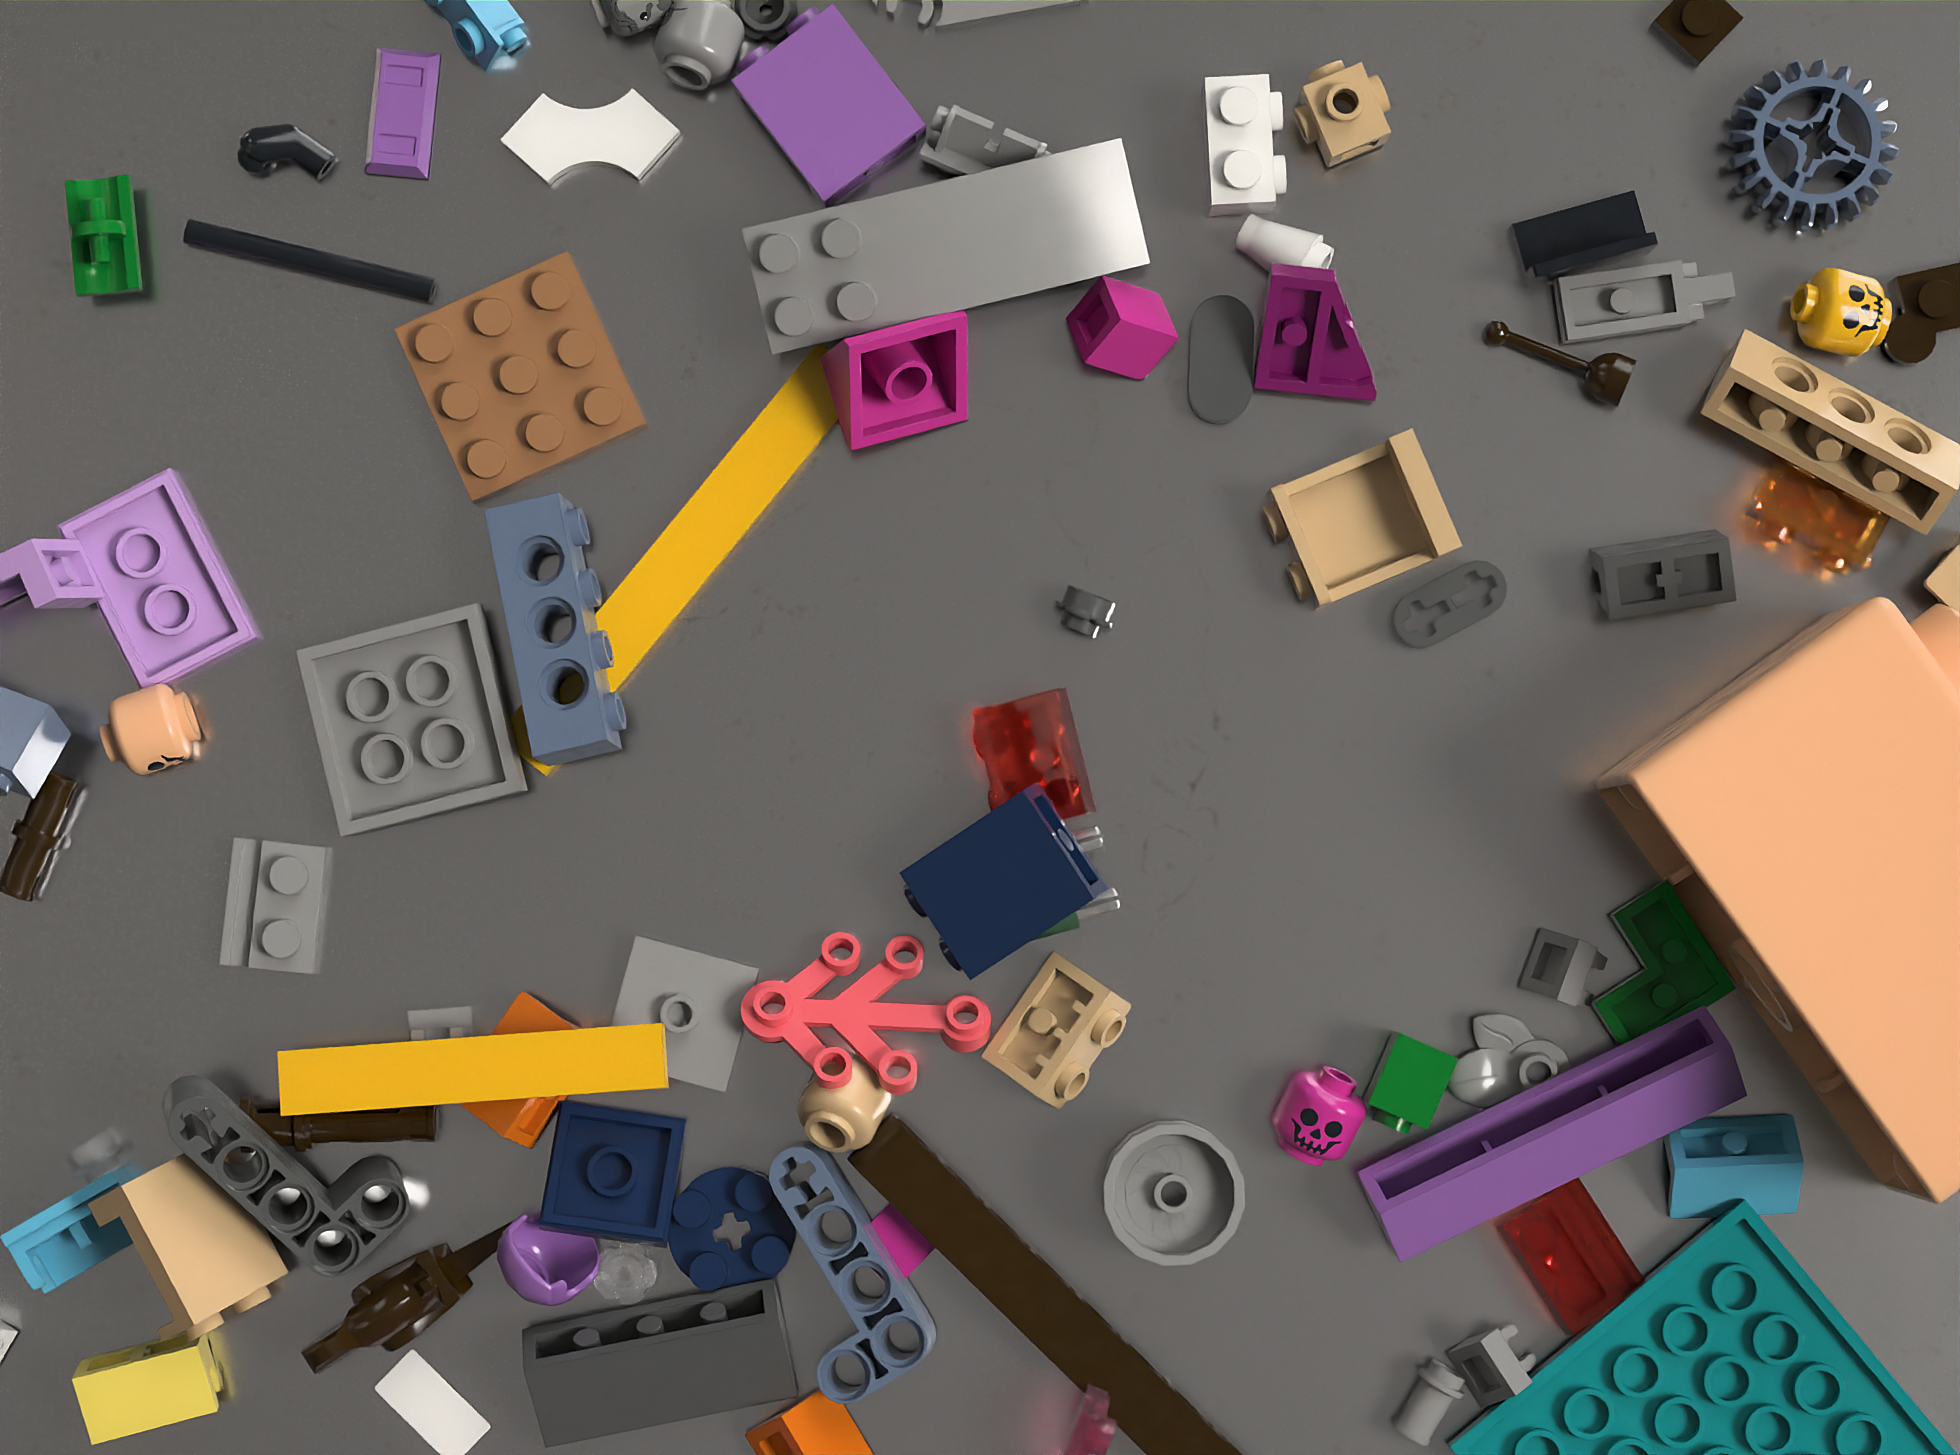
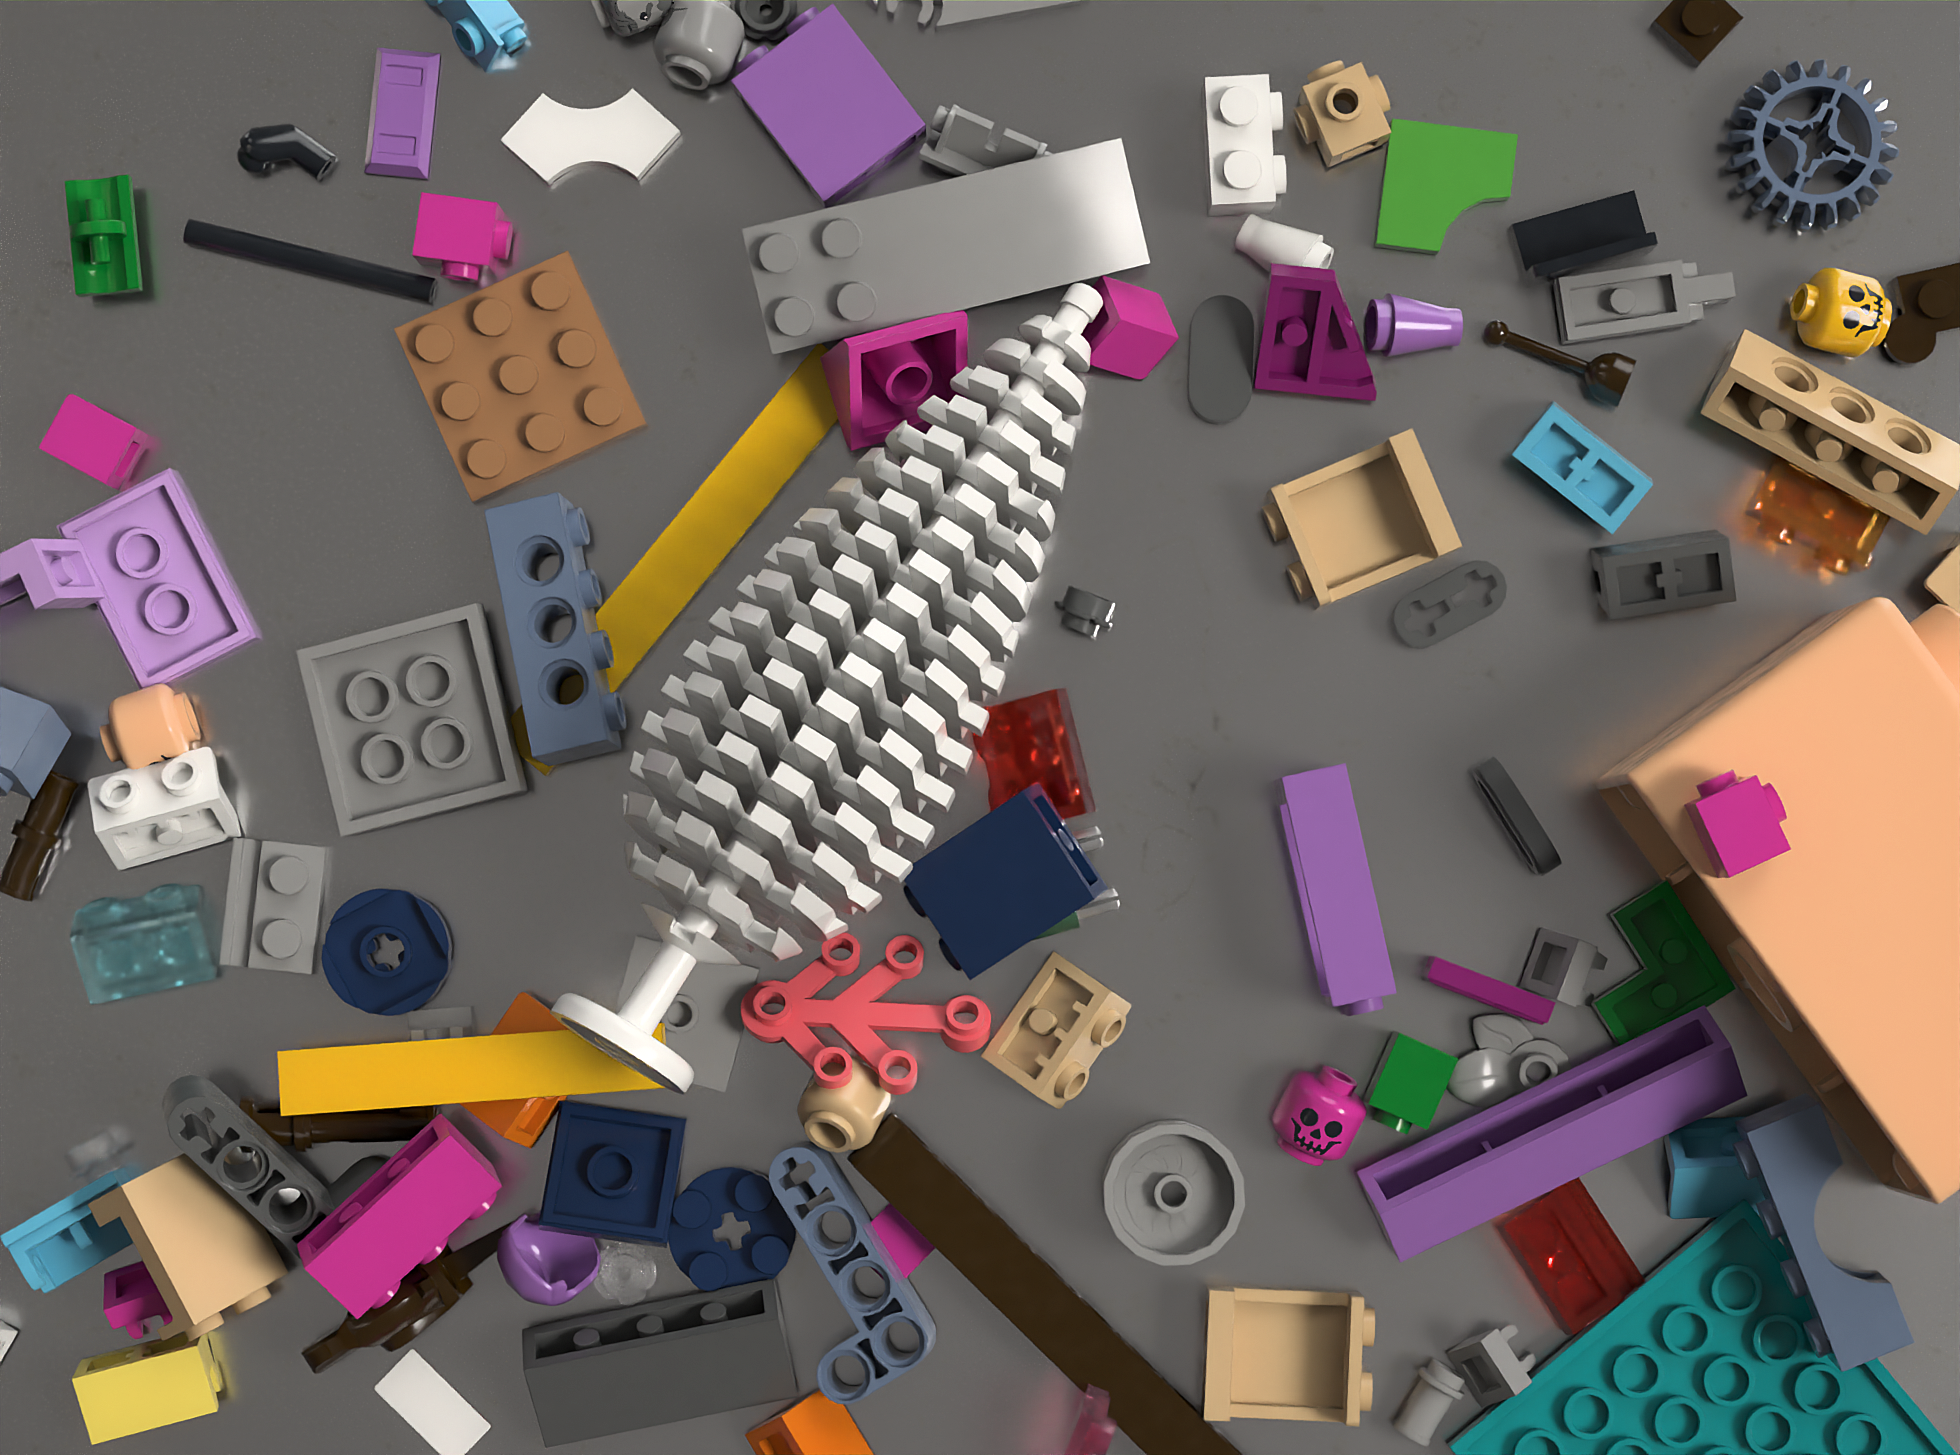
none -> dark pink panel [38,394,148,490]
none -> clear light blue bracket [70,883,217,1005]
none -> white bracket [88,747,241,871]
none -> dark pink tile [103,1261,173,1340]
none -> dark pink brick [297,1113,502,1320]
none -> dark blue plate [321,888,452,1016]
none -> dark pink brick [412,192,512,282]
none -> white plant [550,283,1103,1095]
none -> tan panel [1201,1285,1375,1427]
none -> medium lavender window [1273,763,1397,1016]
none -> medium lavender cone [1365,293,1463,357]
none -> bright green tile [1374,118,1518,255]
none -> magenta tile [1421,956,1556,1025]
none -> dark grey tile [1473,756,1562,876]
none -> medium azure hinge [1512,401,1653,534]
none -> dark pink brick [1684,769,1791,878]
none -> sand blue arch [1732,1093,1915,1372]

